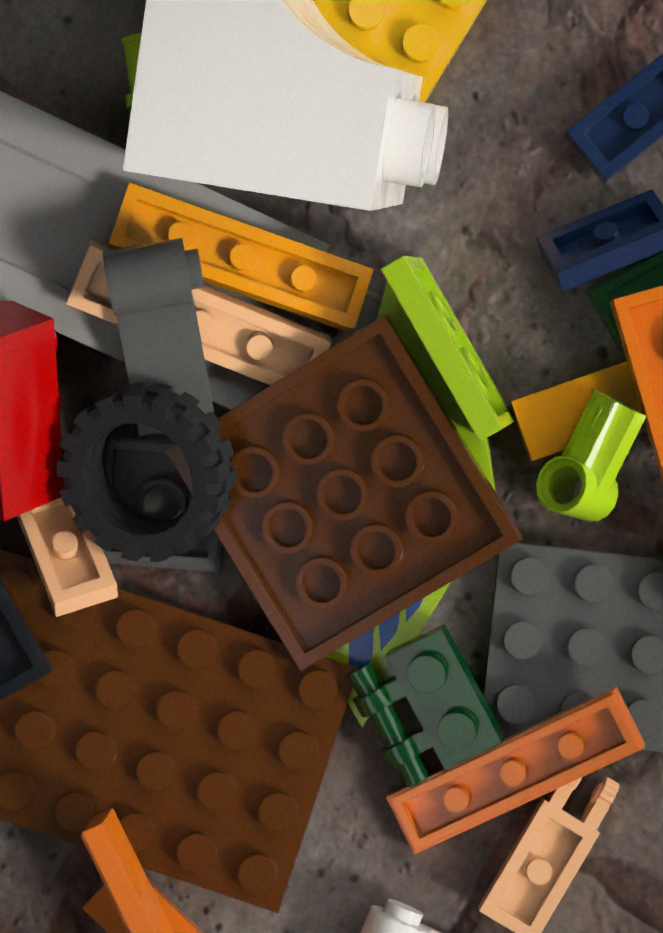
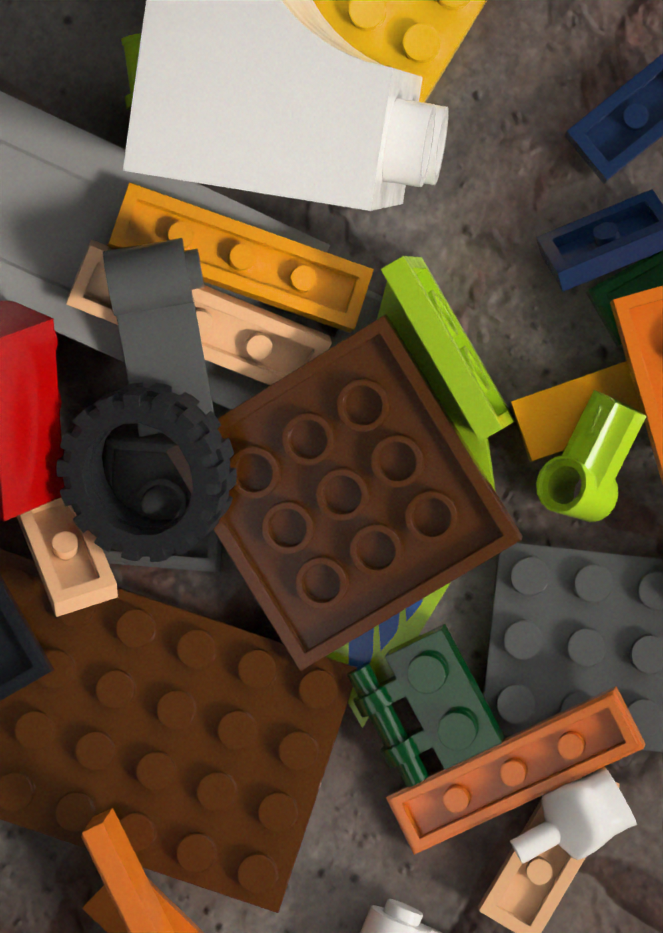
none -> white piece [510,767,637,864]

